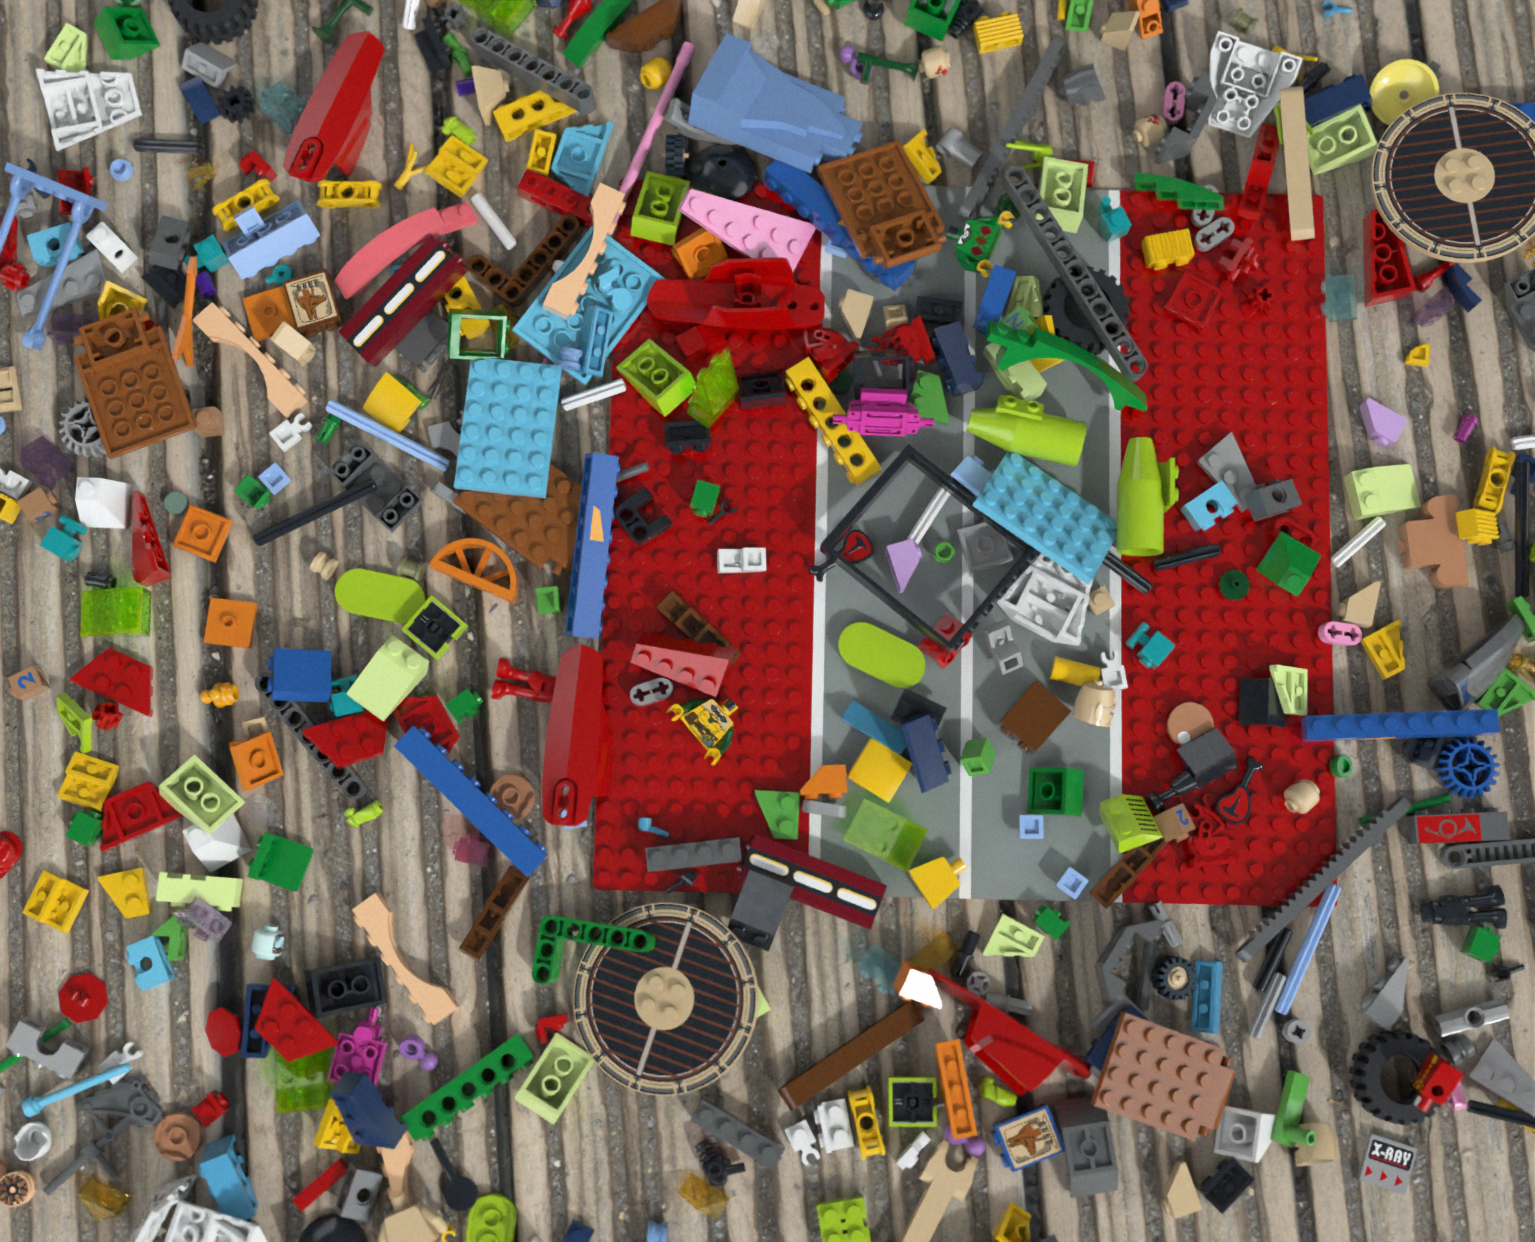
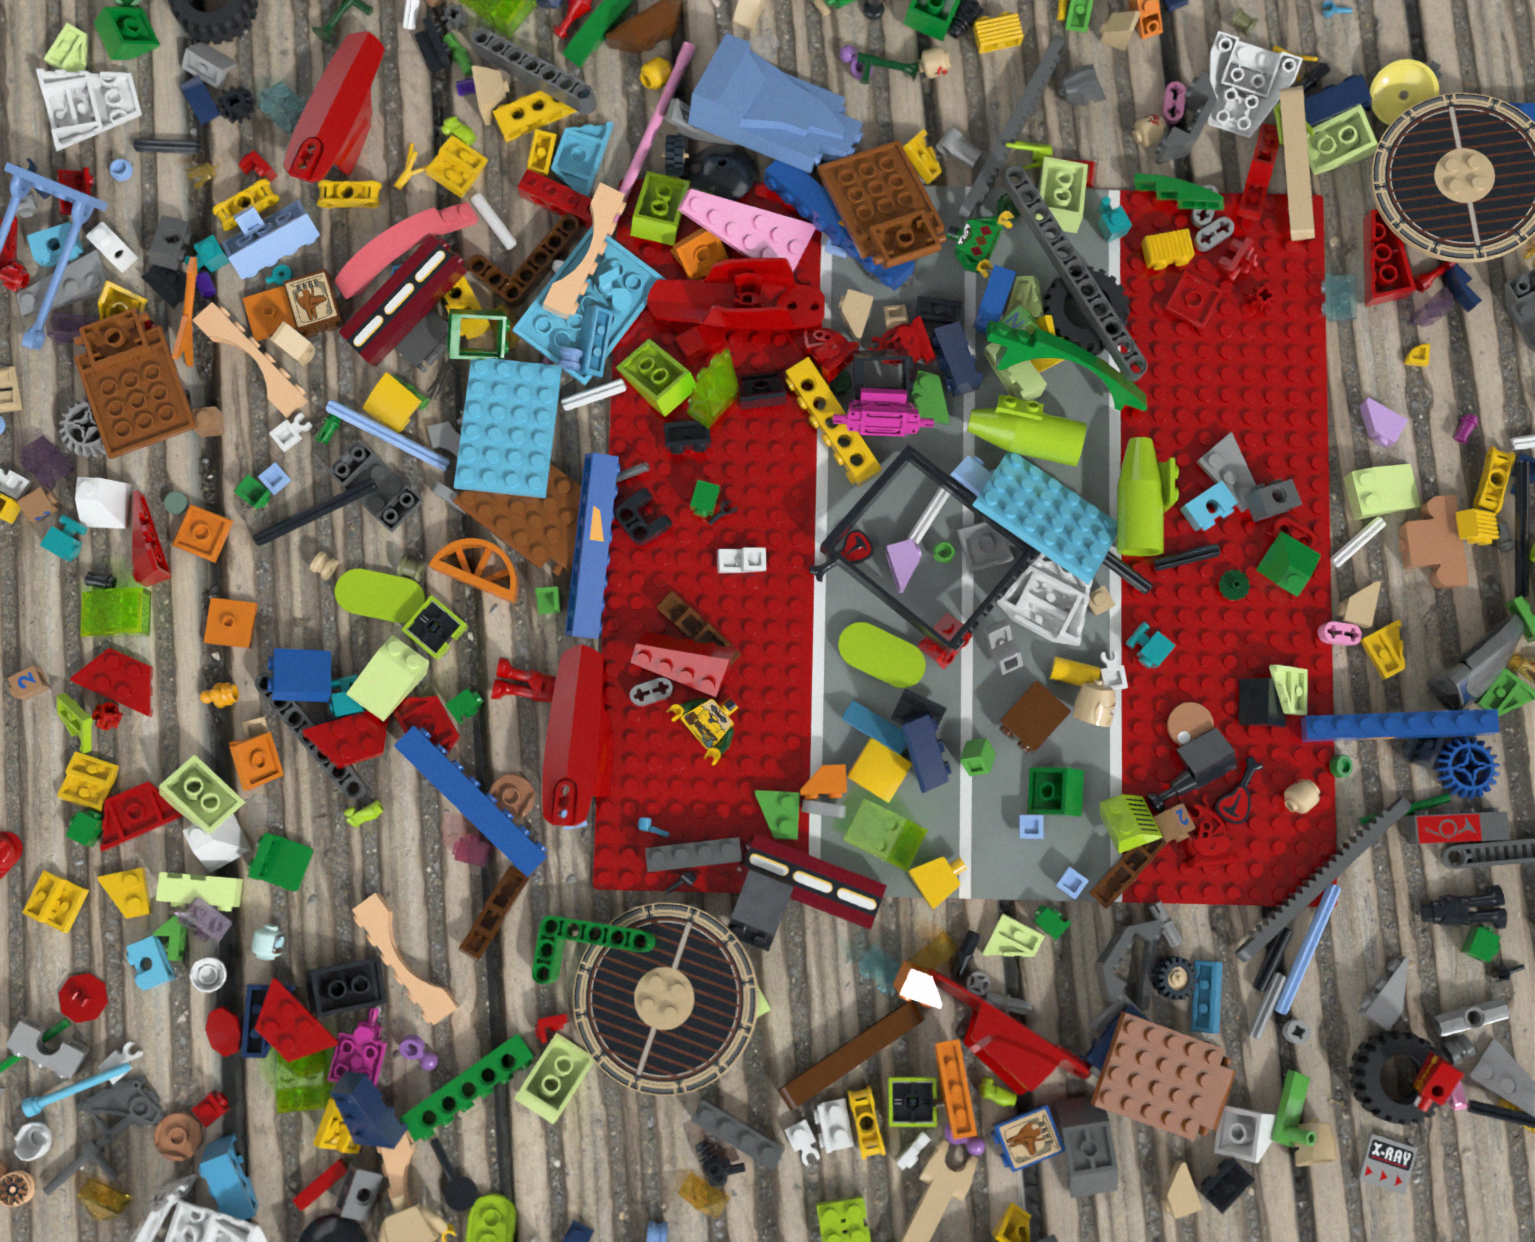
none -> white hair [190,956,227,993]

